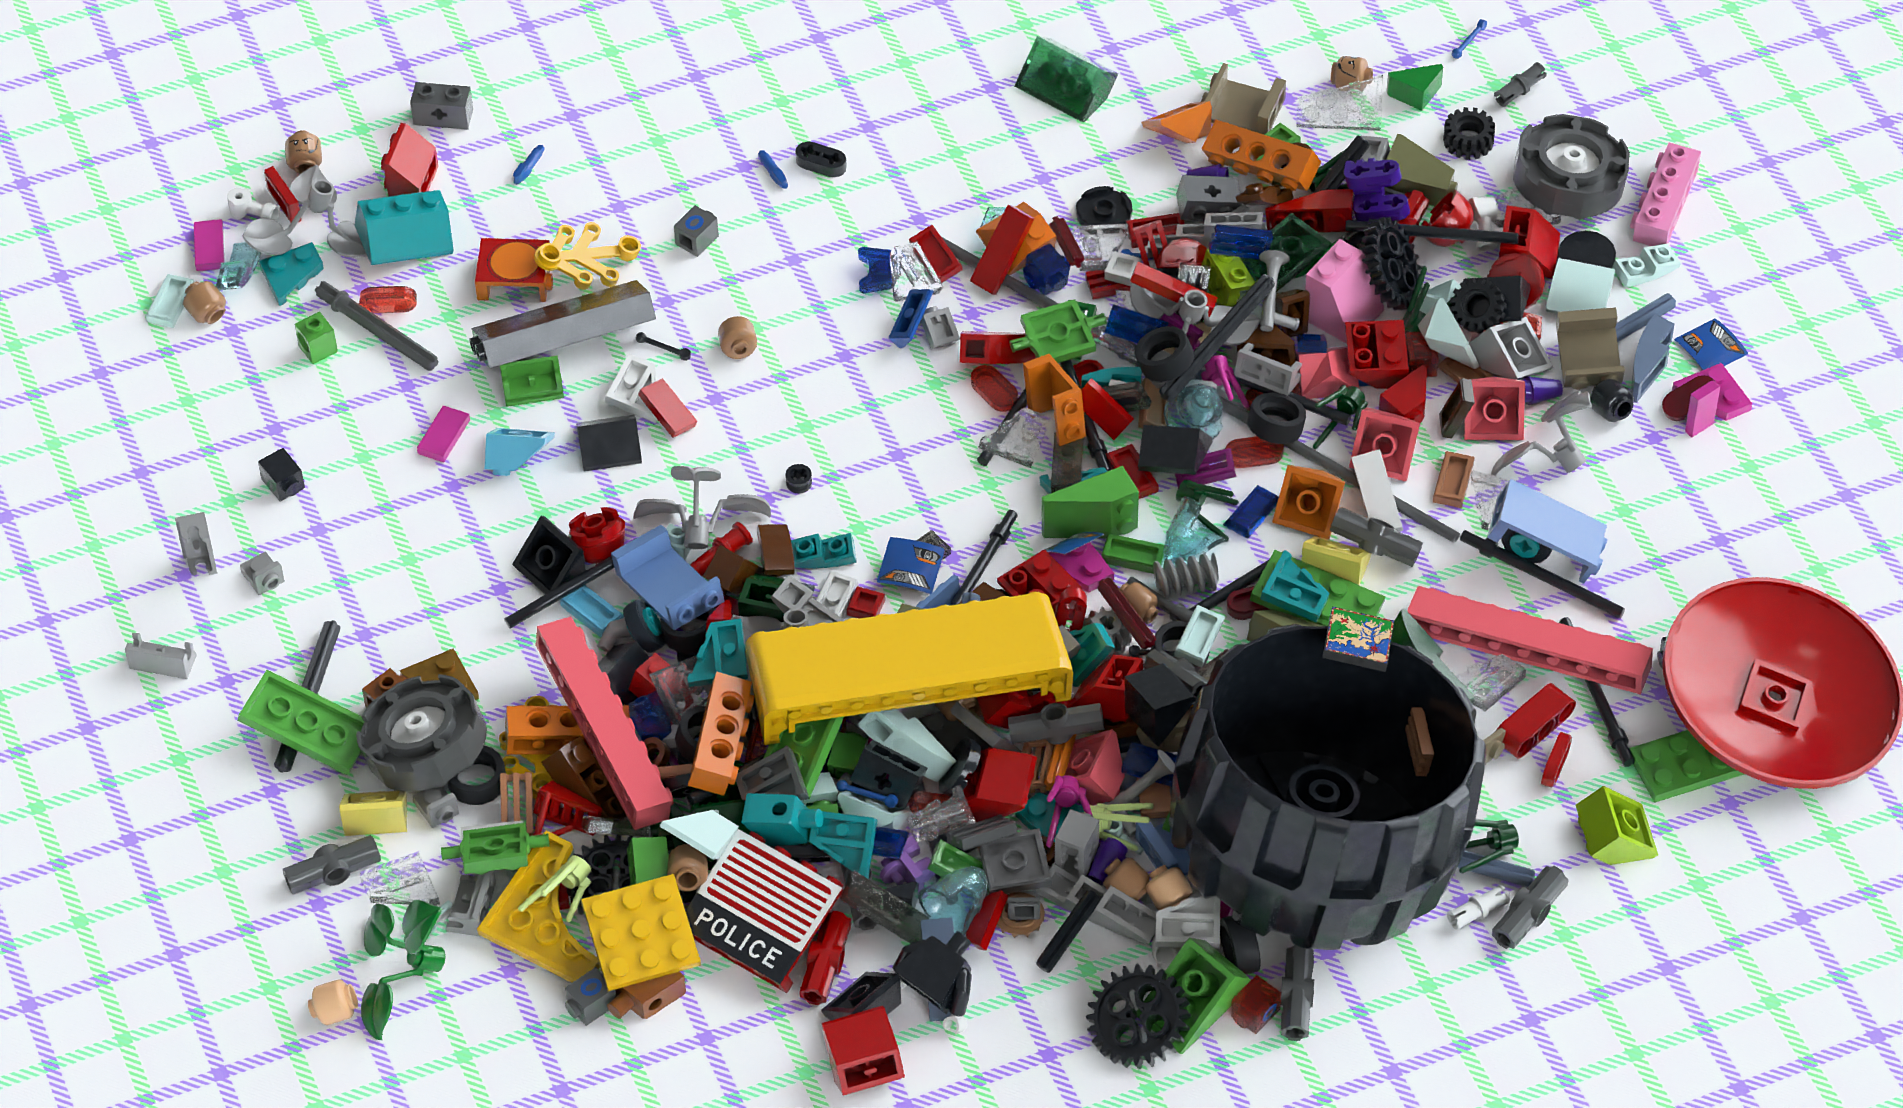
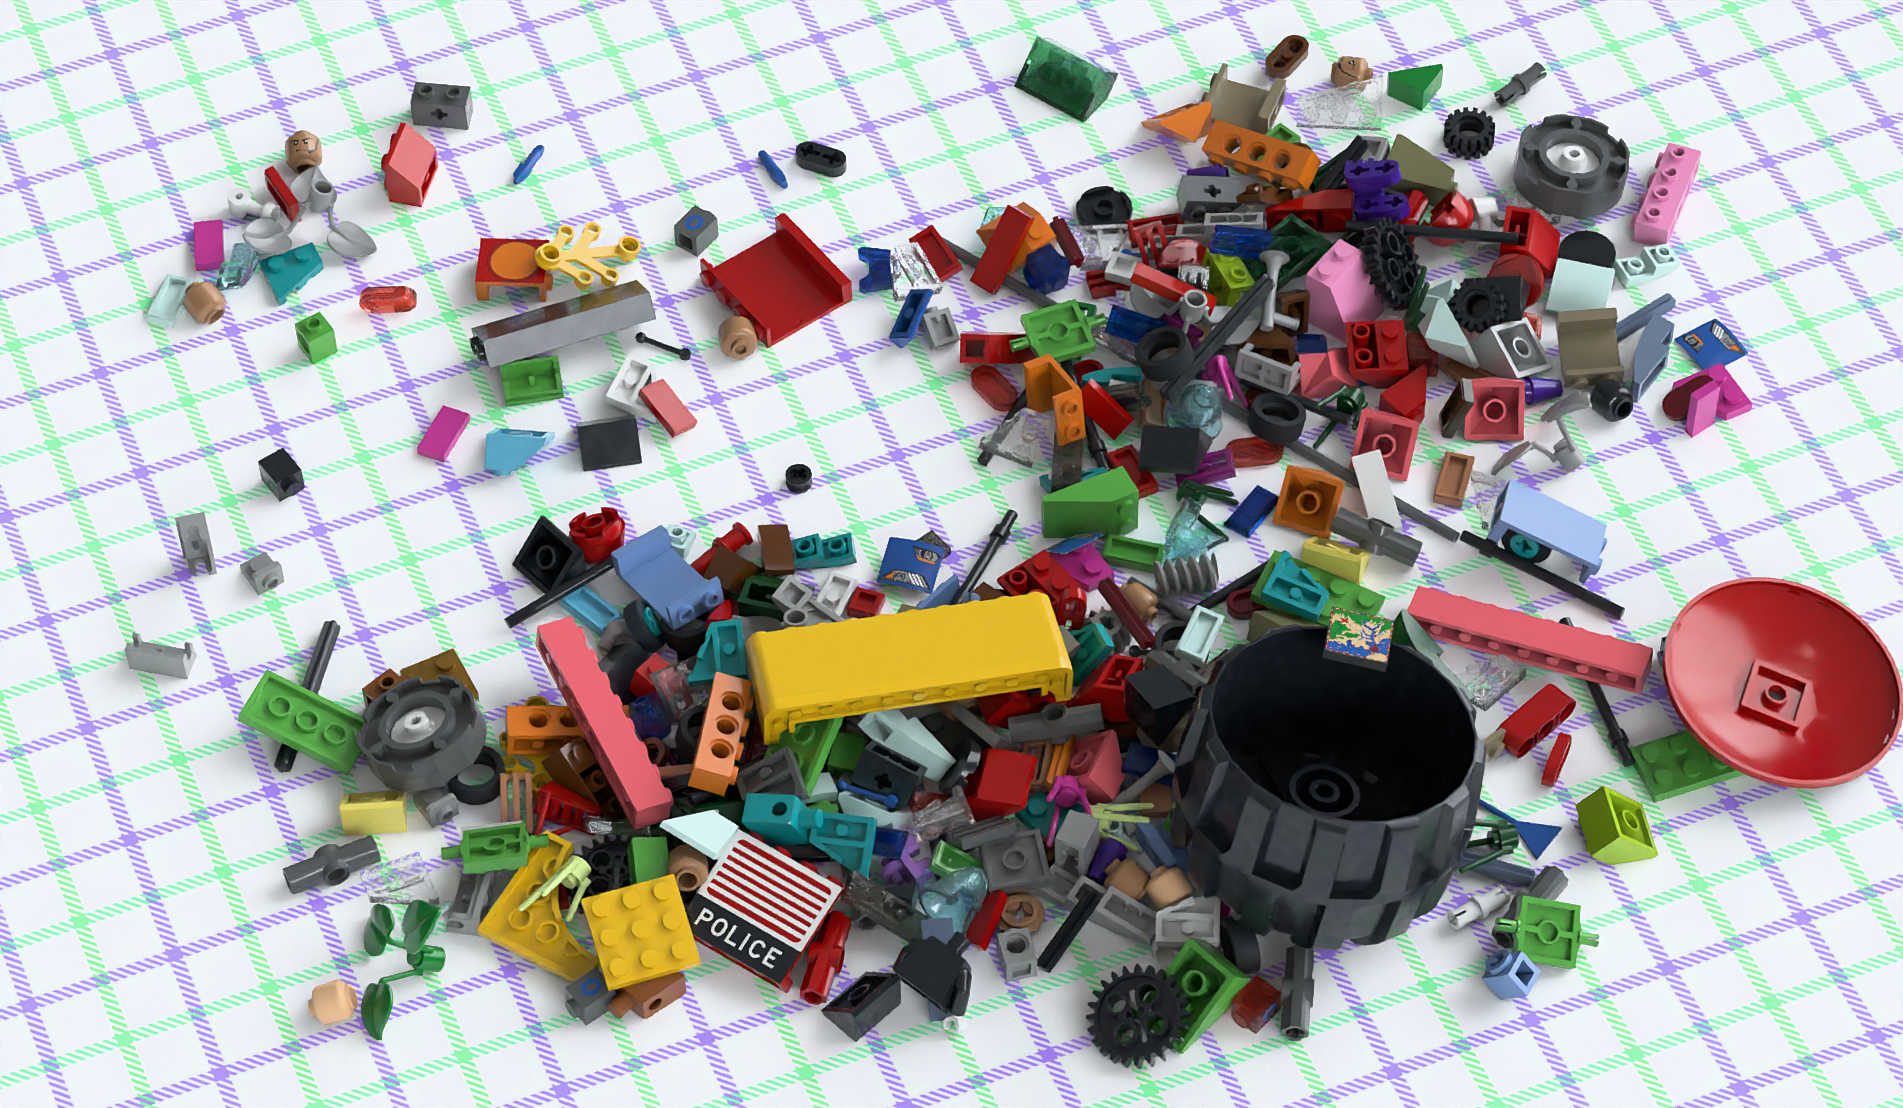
dark grey axle [314,281,439,371] -> none
teal slope [354,190,454,265] -> none
light grey plant [633,466,771,549] -> none
red slope [821,1006,905,1096] -> none
dark grey slope [1008,897,1040,920] -> none
nougat tile [1405,708,1434,776] -> none
hinge [1451,19,1487,59] -> none
none -> red panel [699,212,852,348]
none -> light grey brick [997,927,1037,983]
none -> reddish brown plate [1265,35,1309,79]
none -> blue piece [1478,799,1562,860]
none -> medium blue brick [1481,949,1541,1000]
none -> bright green plate [1494,895,1600,970]

